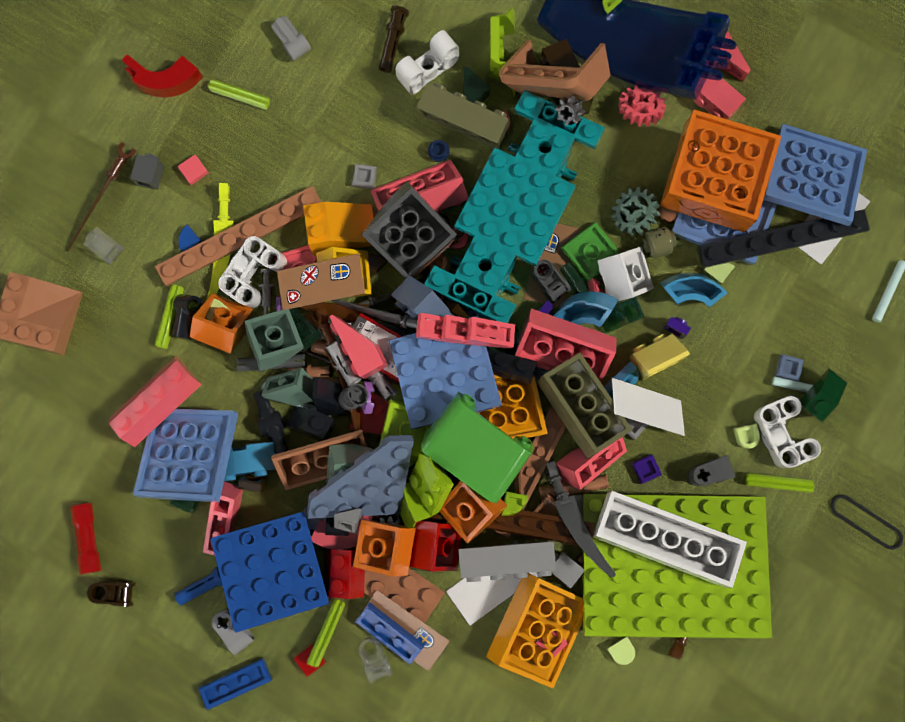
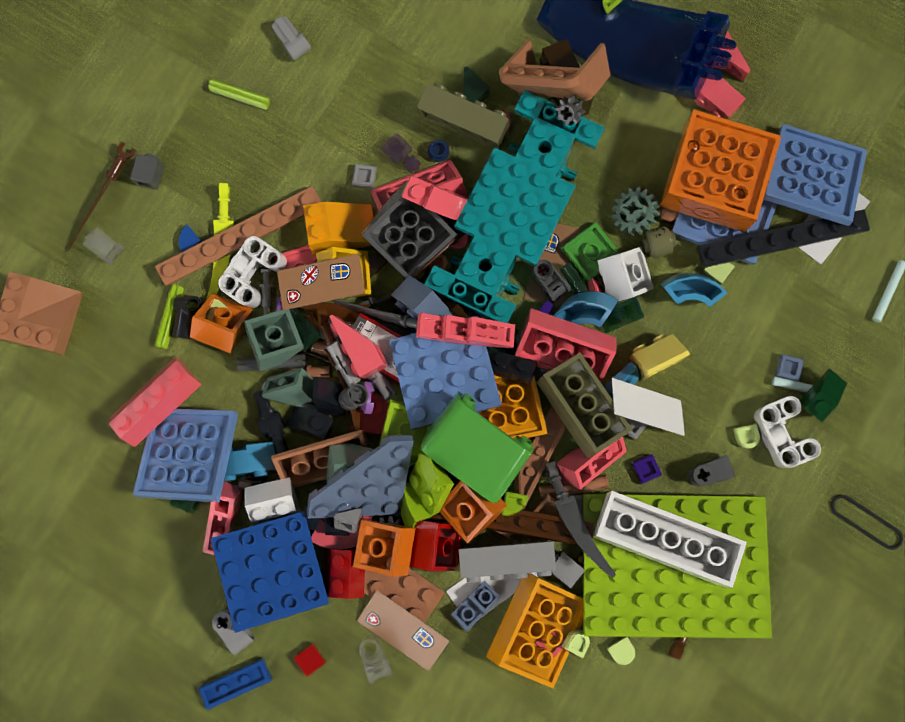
red axle [70,503,101,575] -> none
dark brown piece [87,581,136,607] -> none
red arch [122,54,203,98] -> none
blue pin [175,567,222,606] -> none
coral tile [177,154,209,185] -> none
lime axle [307,599,345,667] -> none
blue tile [355,602,425,664] -> none
dark brown pin [378,5,409,73] -> none
white beam [395,30,459,95] -> none
lime piece [490,7,515,97] -> none
coral gear [617,85,666,127] -> none
dark purple plate [663,317,691,339] -> none
lime axle [745,473,814,493] -> none
none -> white slope [245,477,301,524]
none -> plate [381,133,421,173]
none -> coral arch [401,175,468,220]
none -> sand blue slope [450,581,501,632]
none -> yellowish green tile [562,629,590,658]

